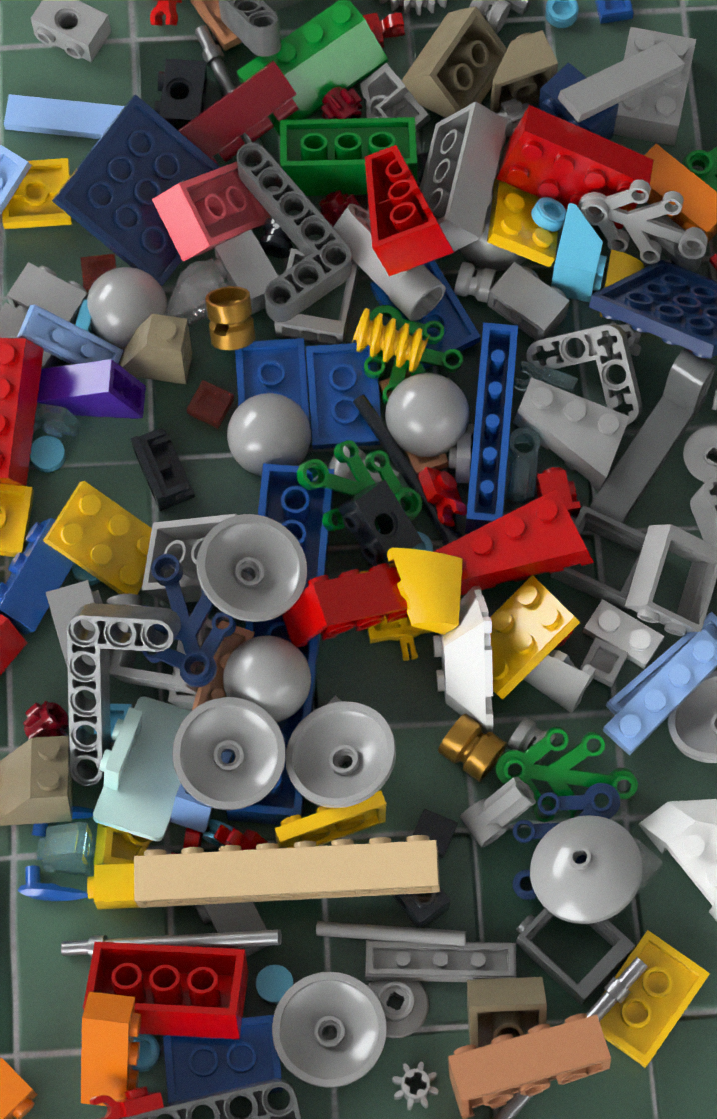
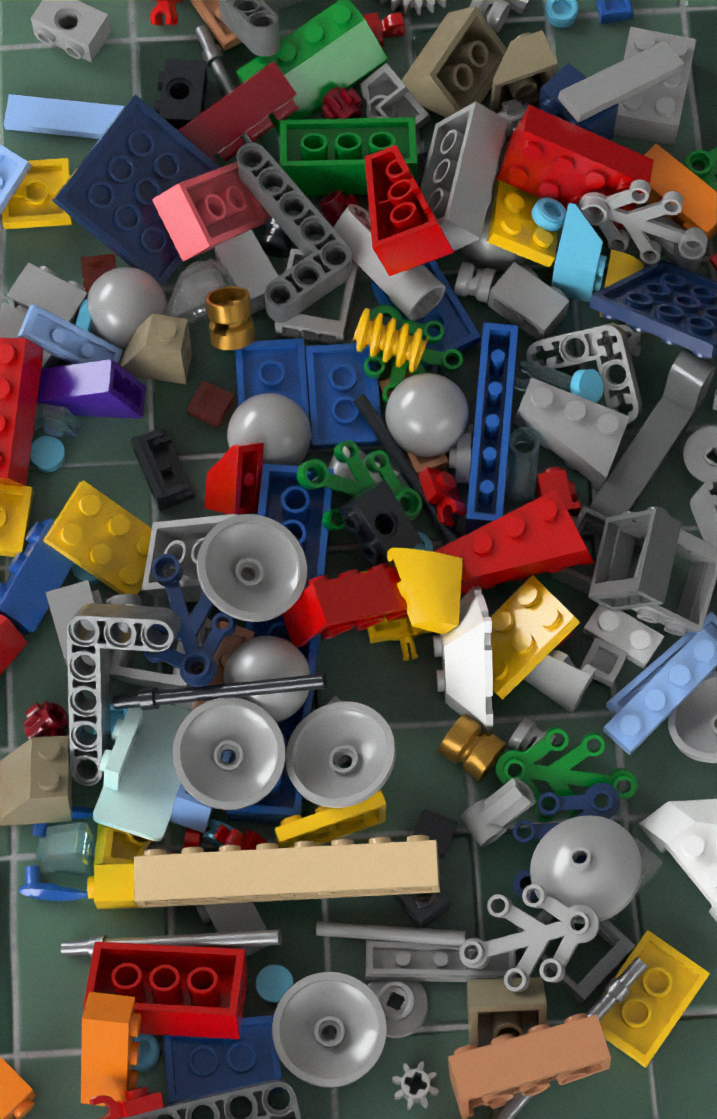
none -> black bar [112,673,328,711]
none -> red slope [205,442,264,515]
none -> light grey plant [459,884,600,992]
none -> medium azure tile [570,369,603,403]
none -> dark grey window [588,507,682,611]

